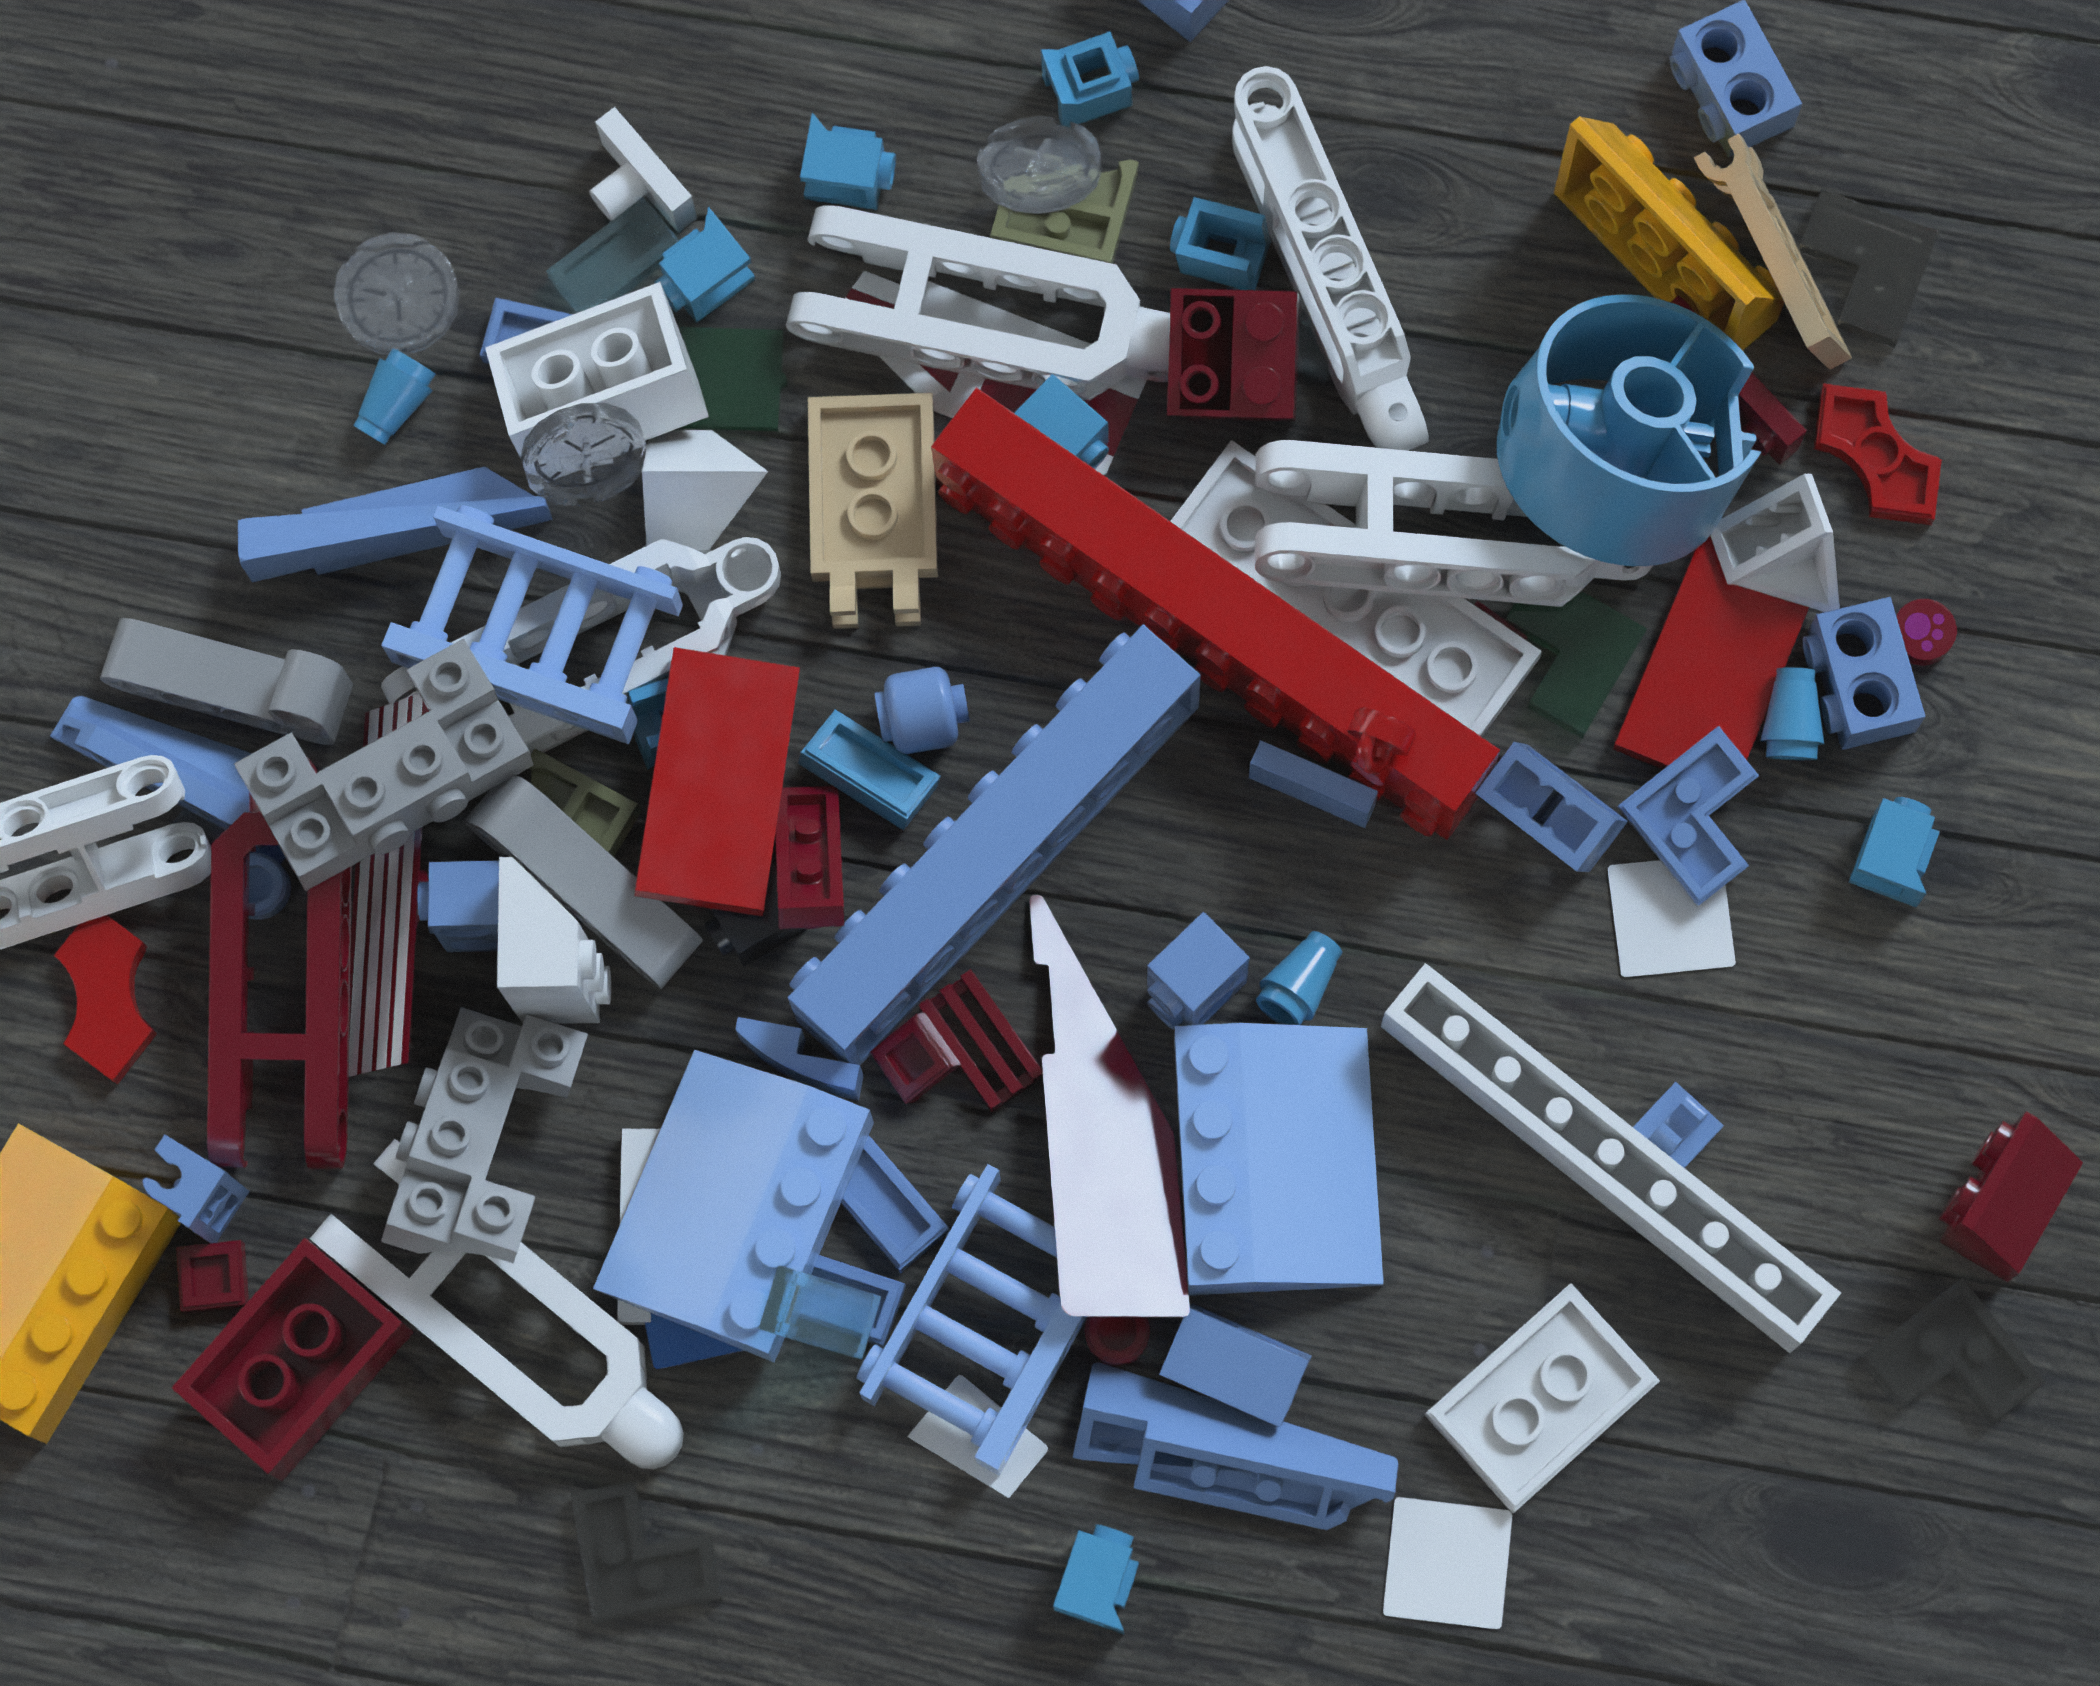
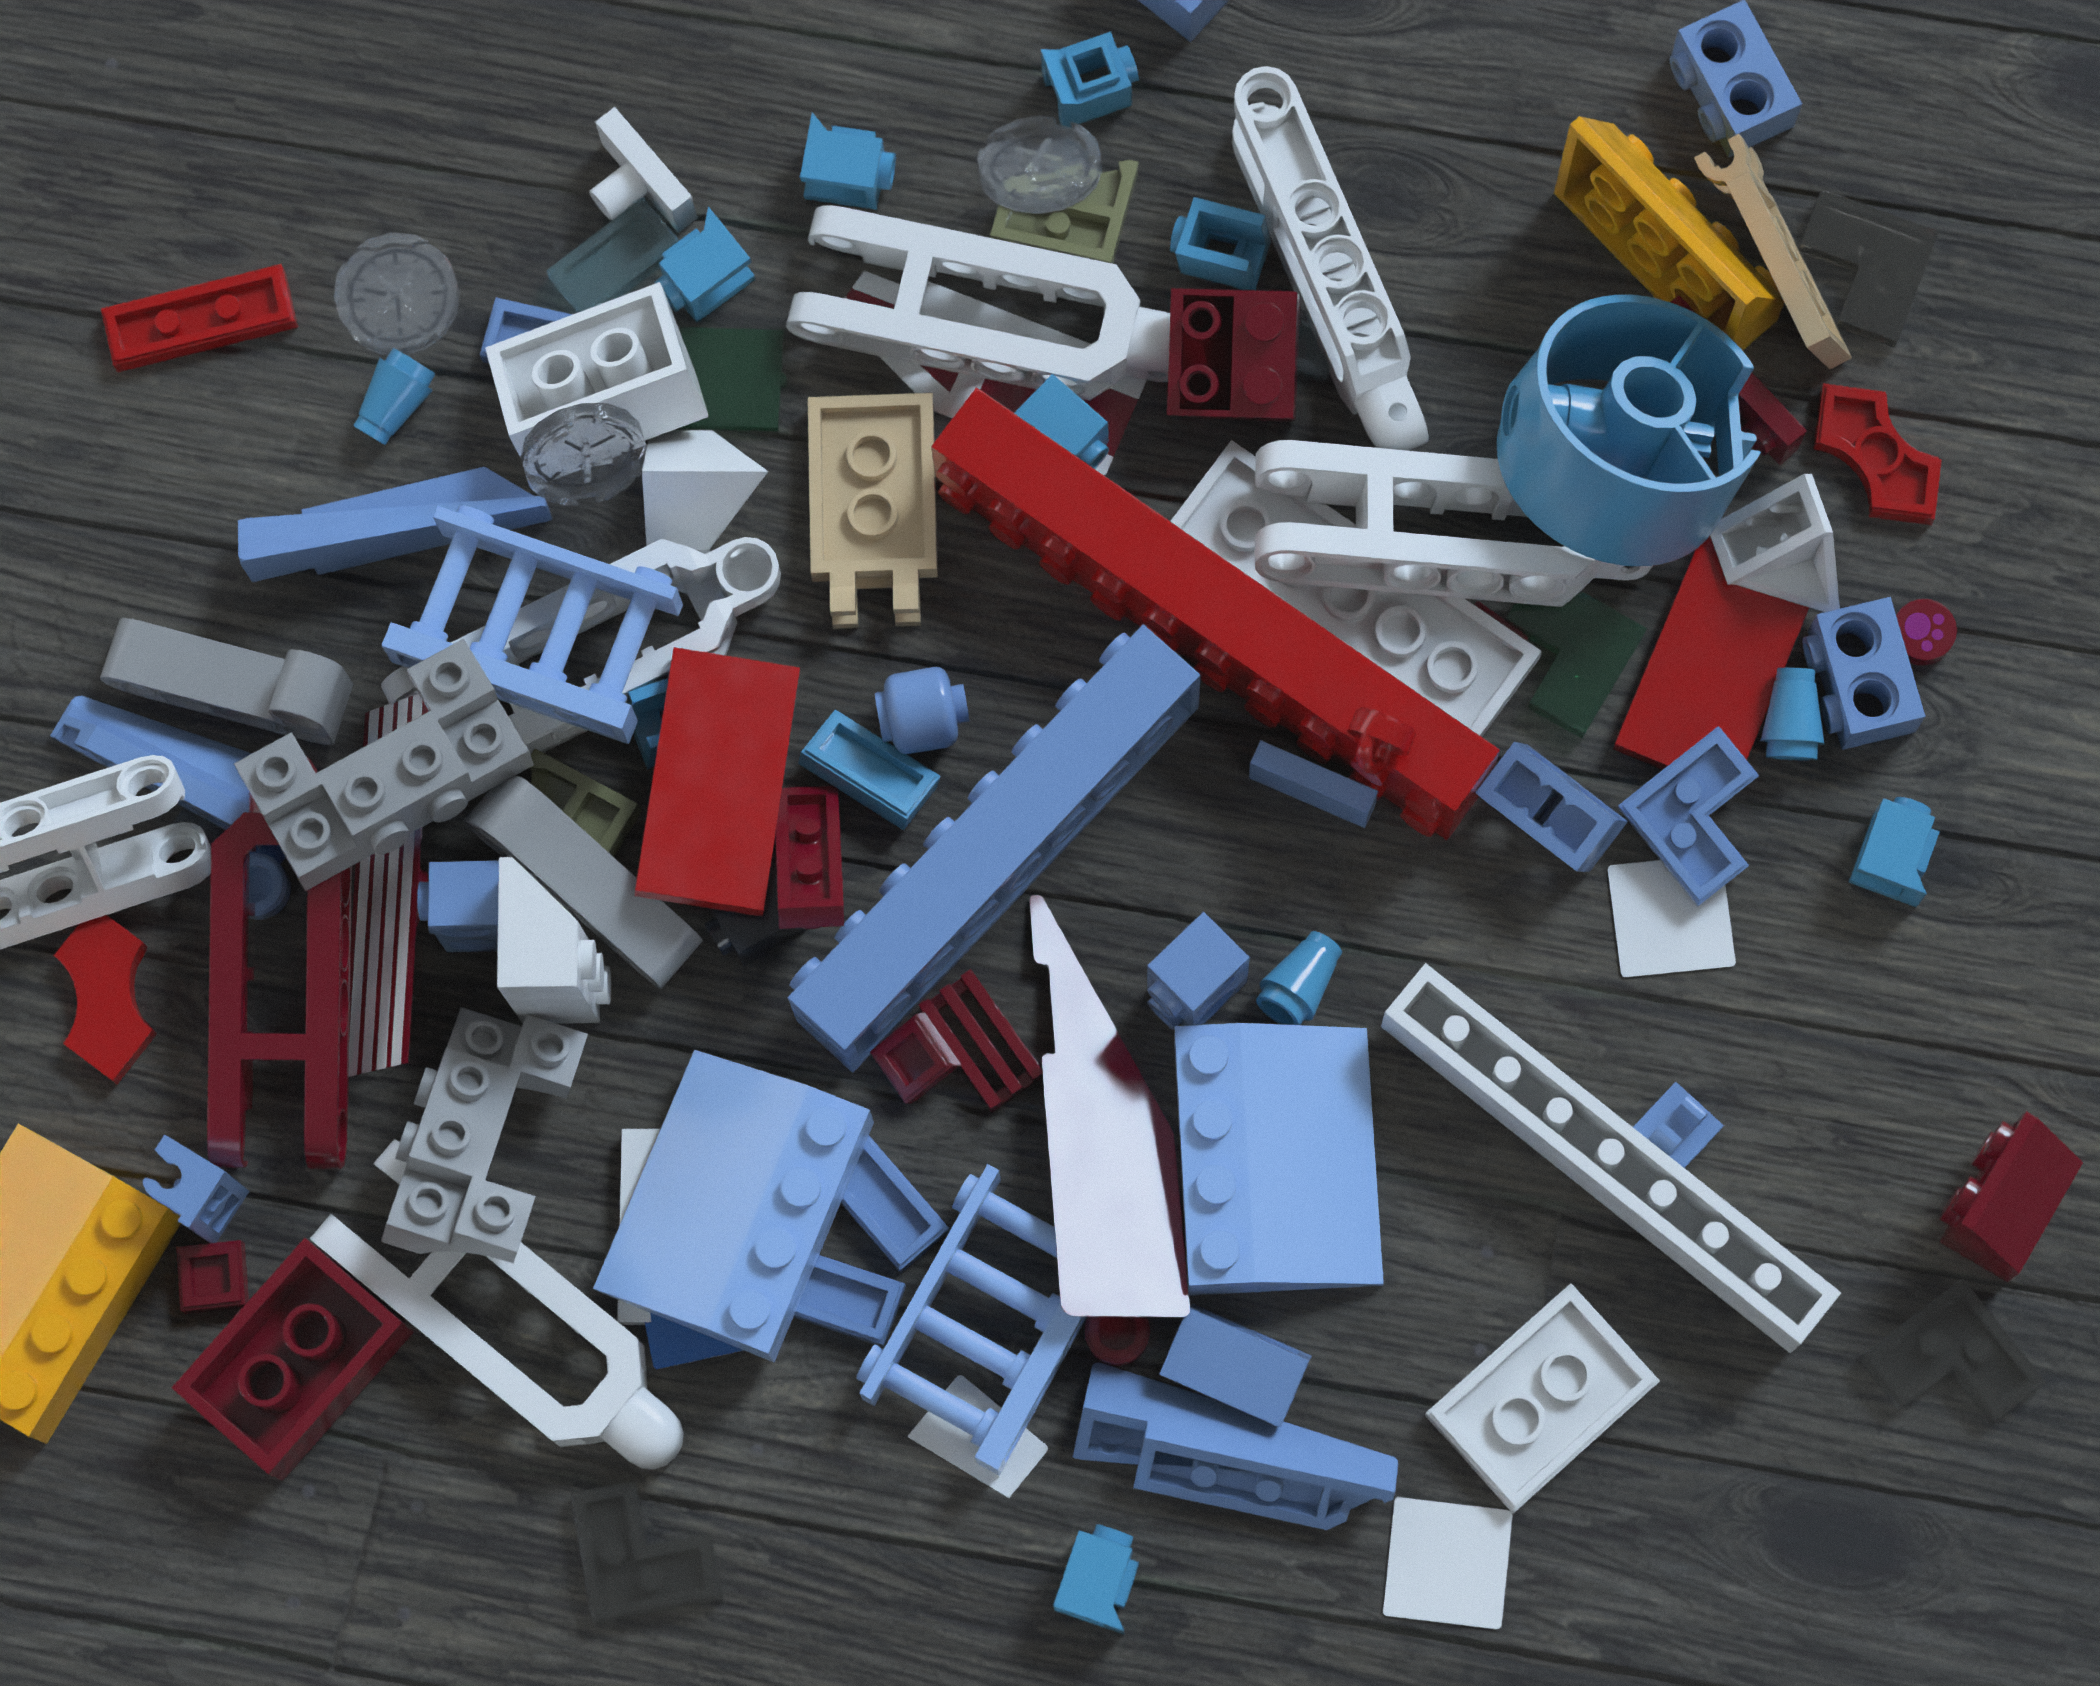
medium blue slope [735,1017,864,1101] -> none
clear light blue tile [758,1265,881,1359] -> none
none -> red tile [101,264,298,372]

